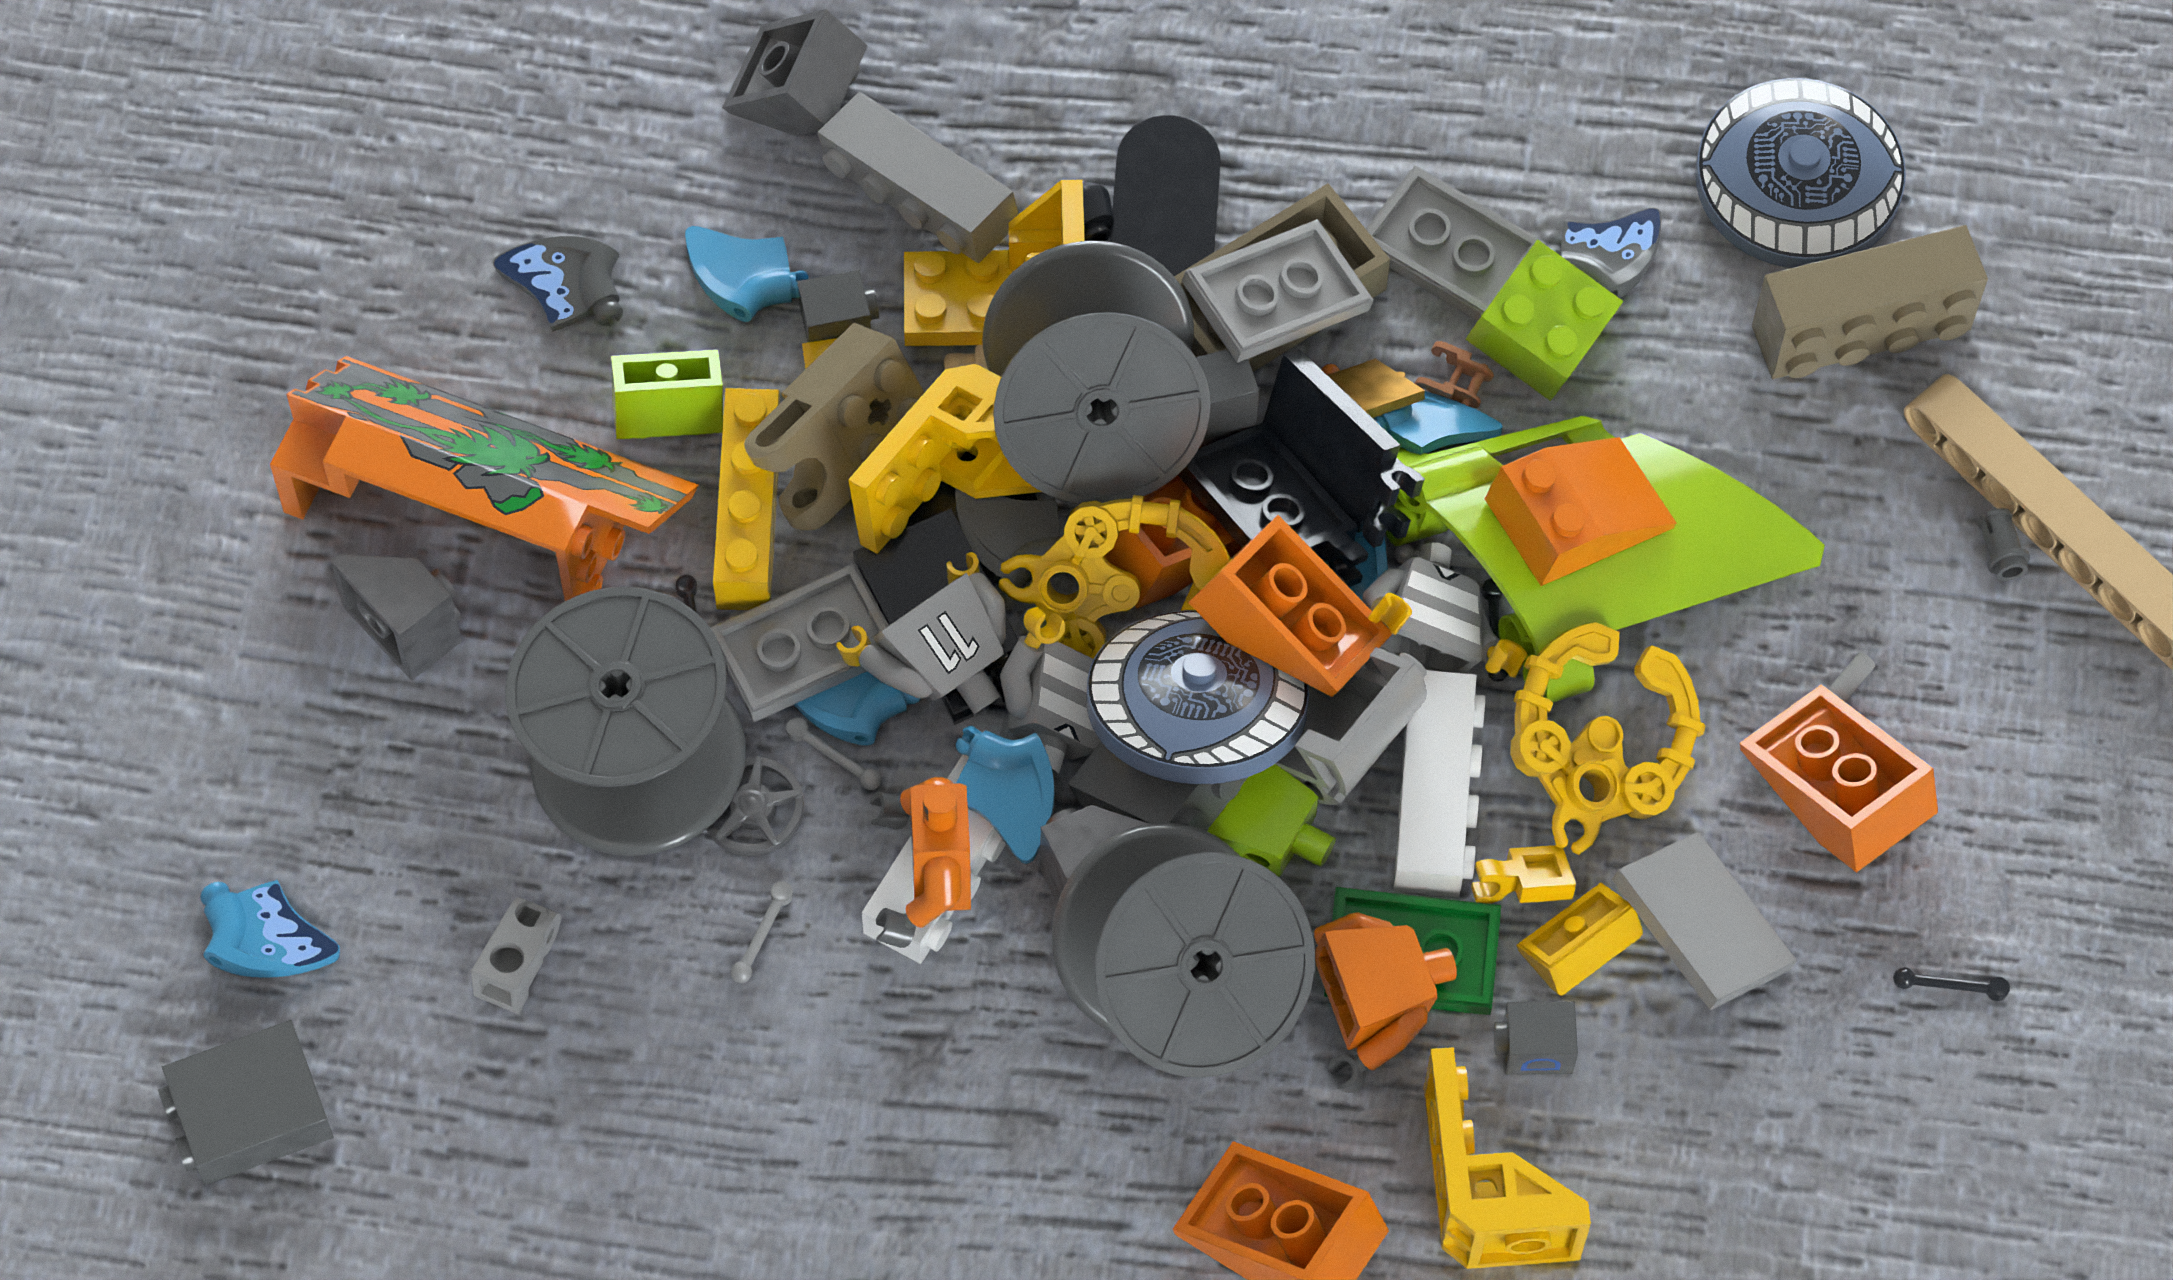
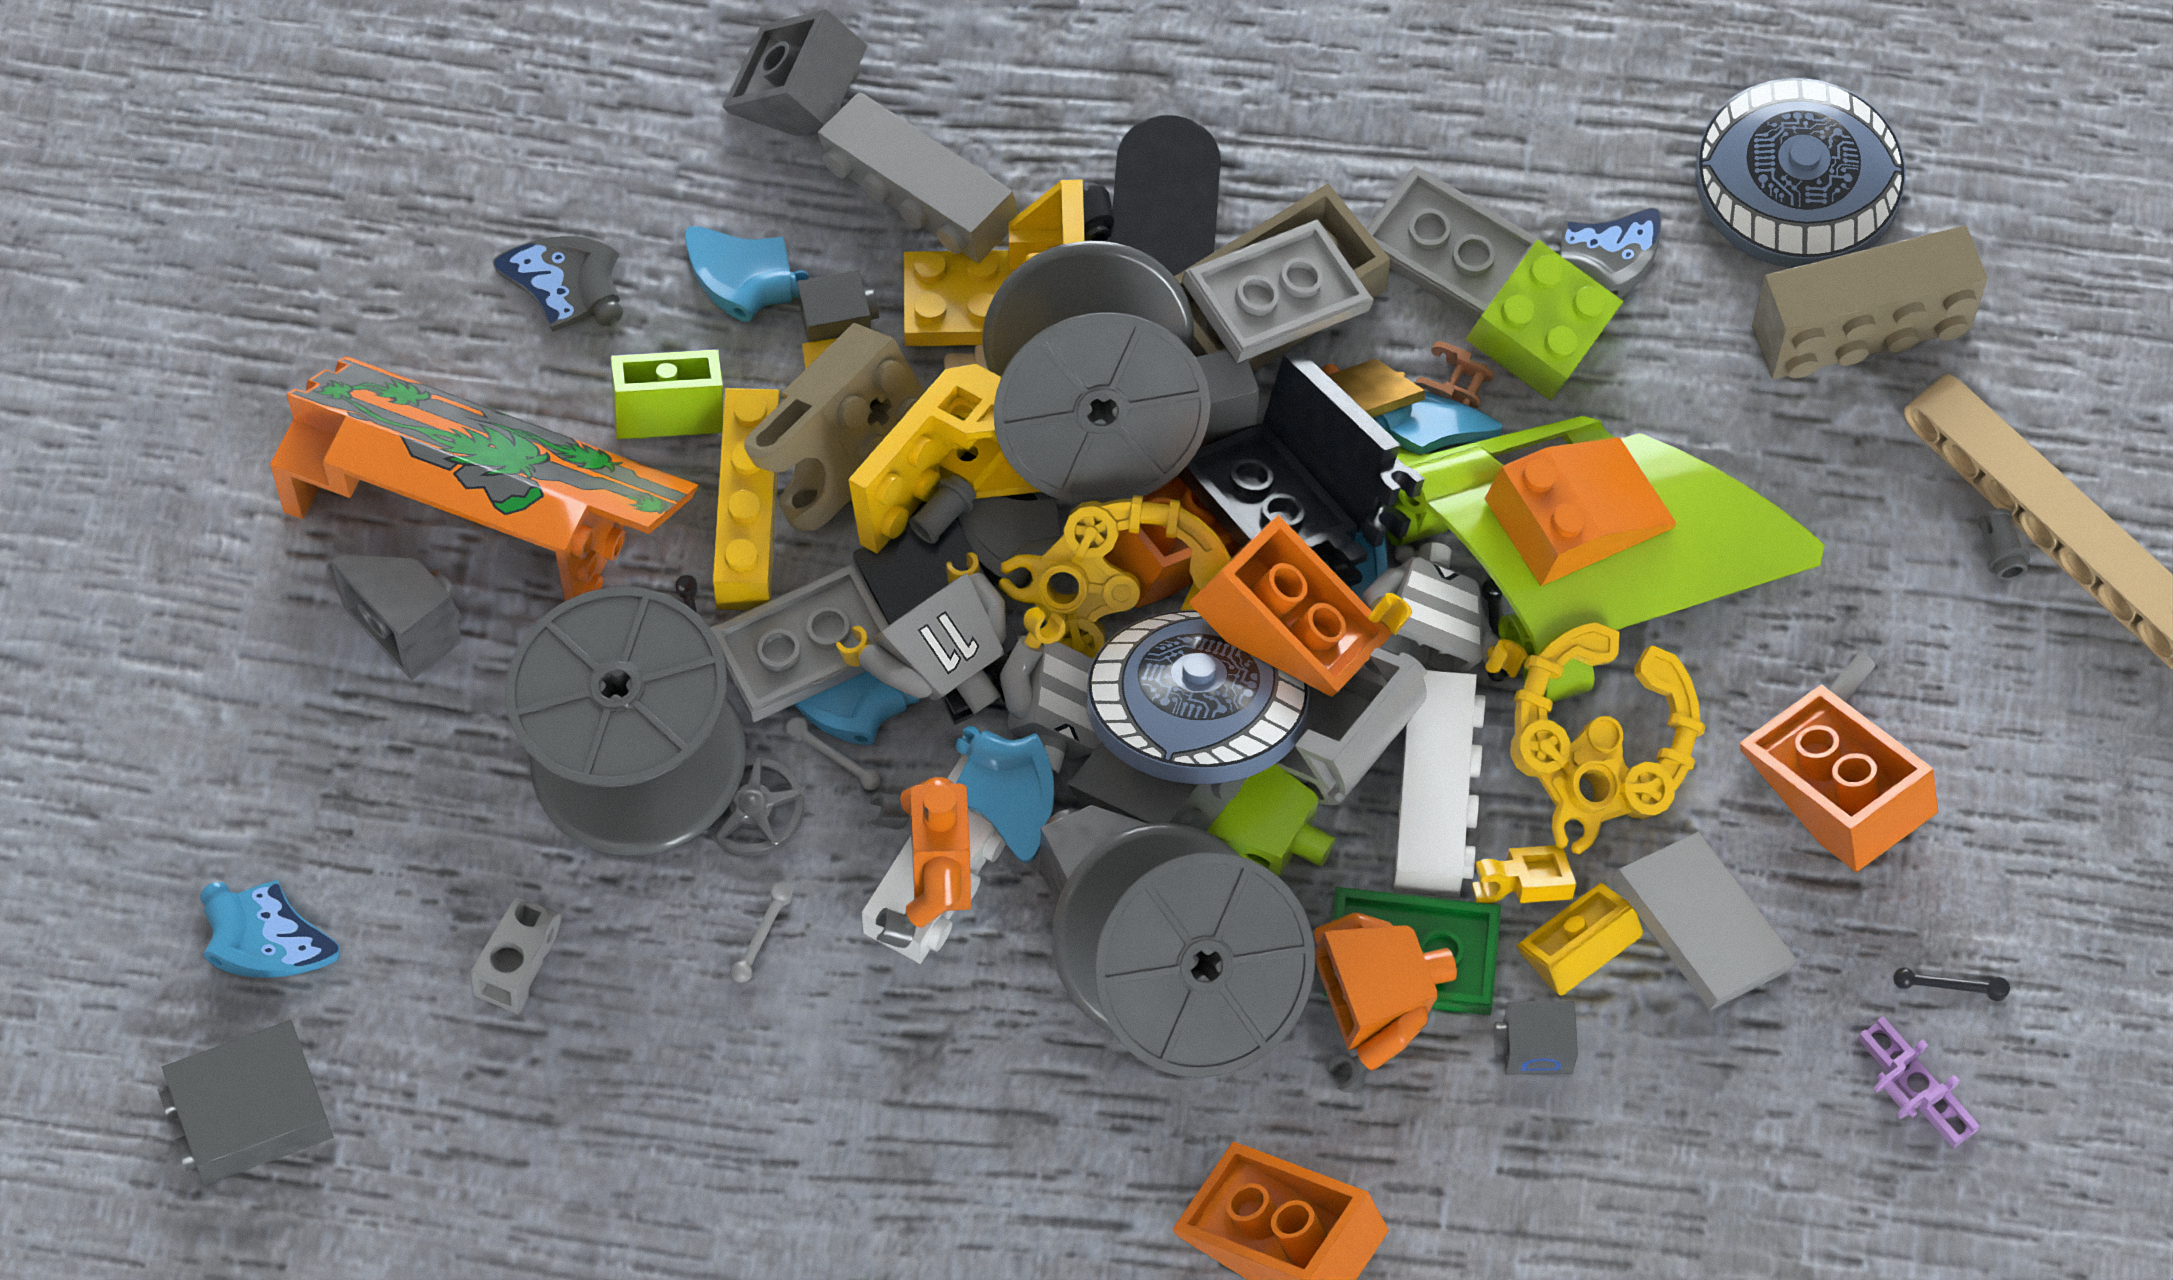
yellow bracket [1423,1047,1591,1269] -> none
none -> dark grey pin [909,475,976,544]
none -> lavender piece [1858,1016,1980,1149]

